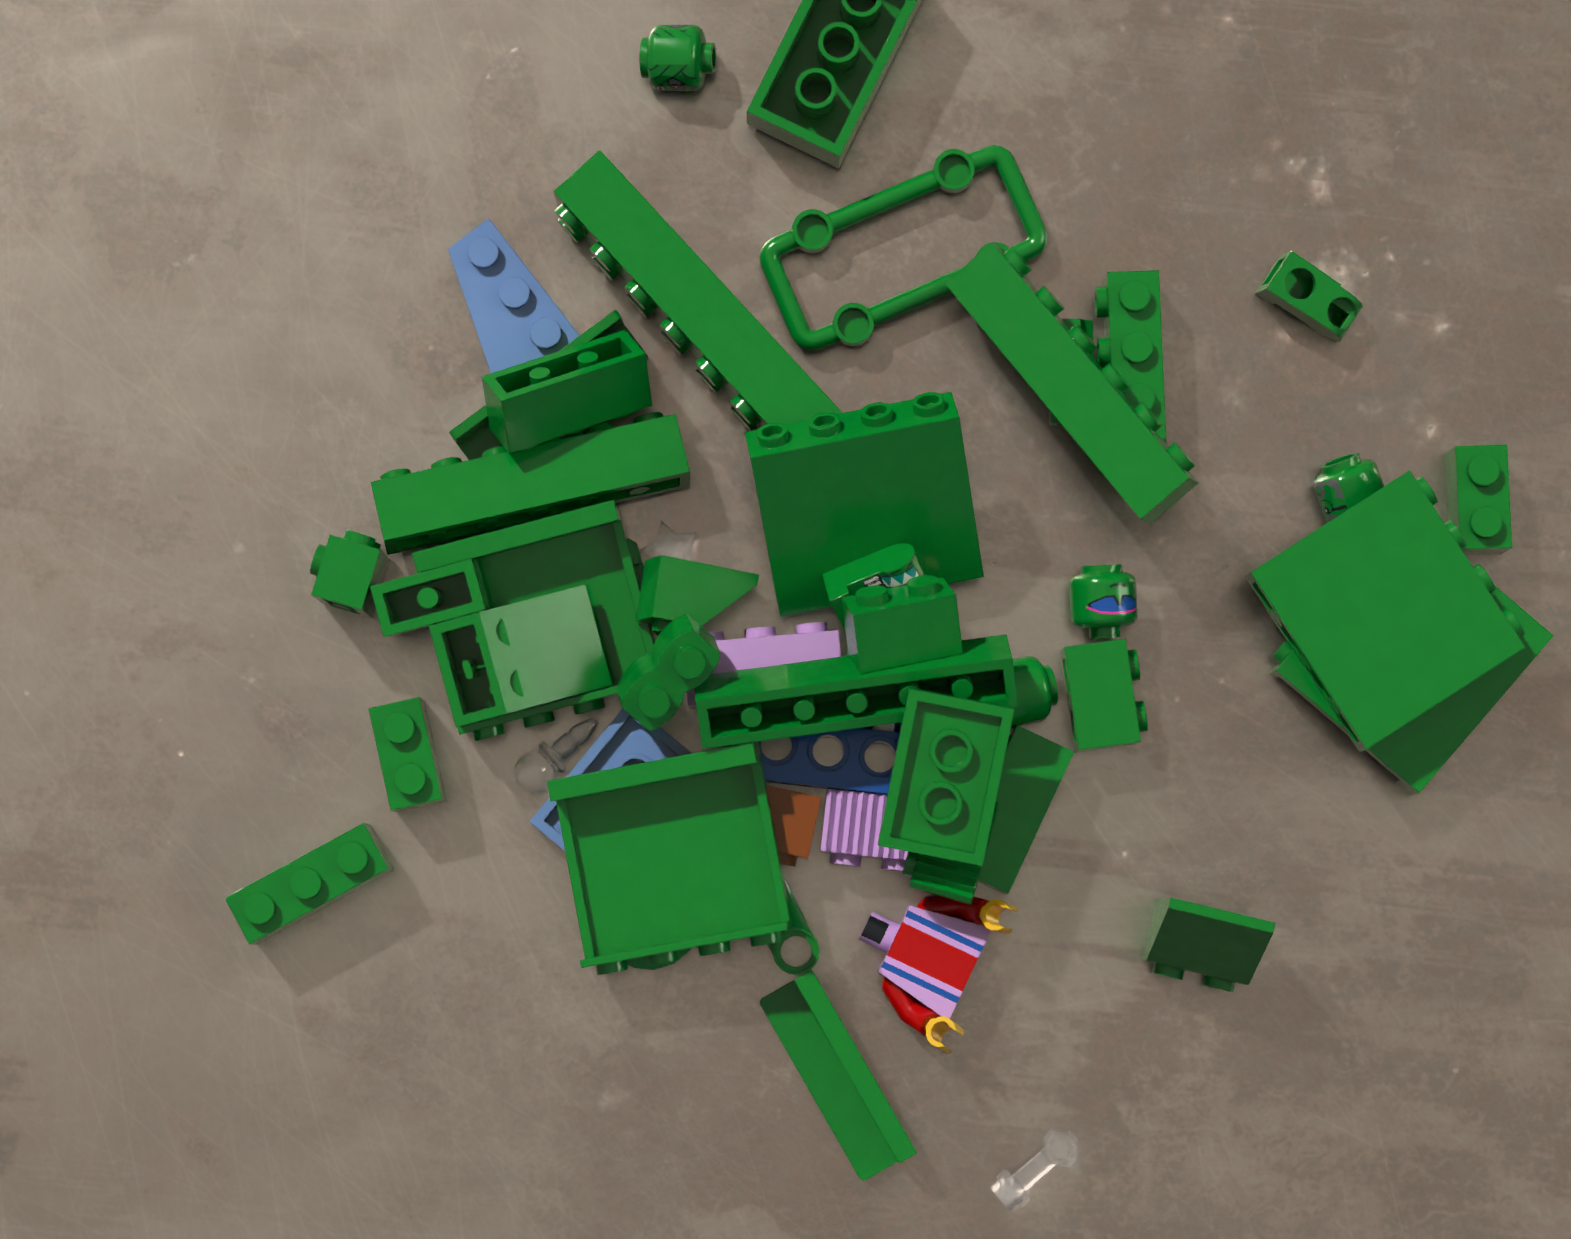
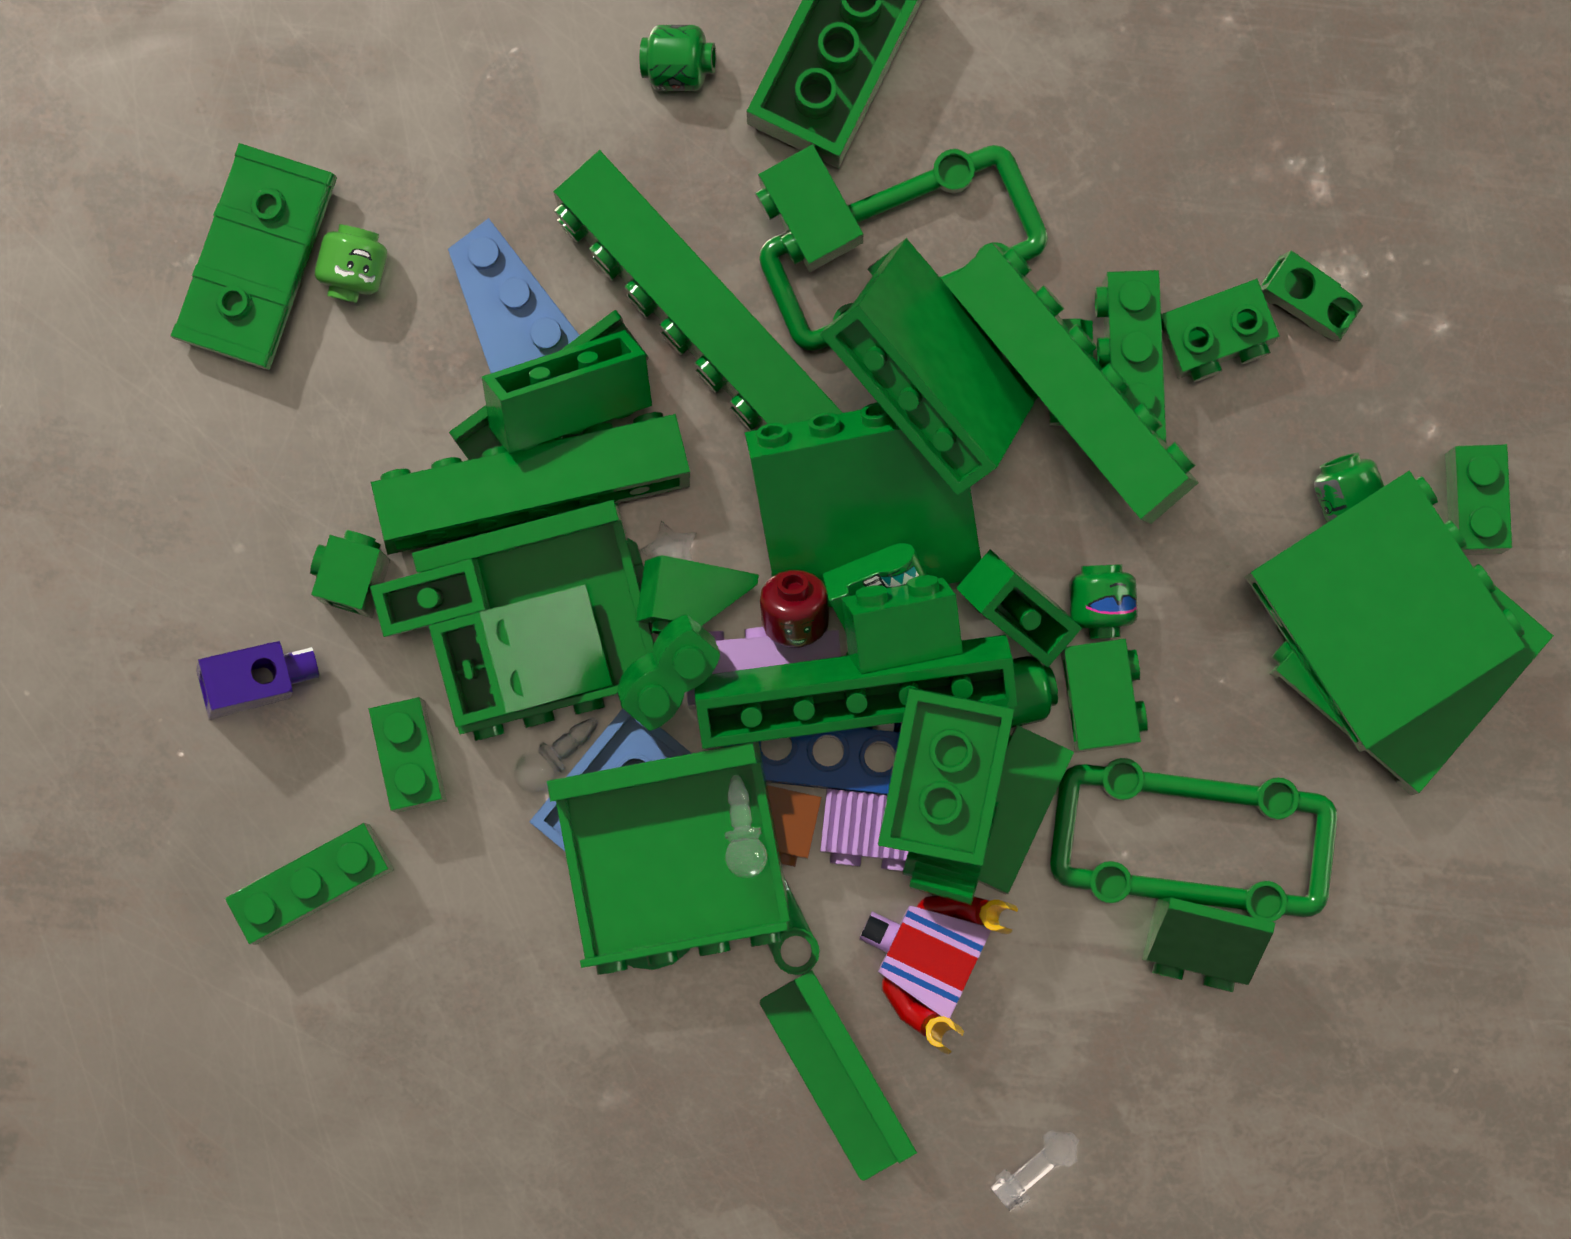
none -> green container [170,143,337,371]
none -> dark purple torso [196,641,319,720]
none -> bright green head [315,224,387,303]
none -> clear bar [725,775,767,878]
none -> green brick [755,144,864,273]
none -> dark red head [760,570,829,648]
none -> green panel [820,238,1038,496]
none -> green brick [956,549,1082,667]
none -> green bar [1050,758,1338,922]
none -> green brick [1161,279,1280,382]

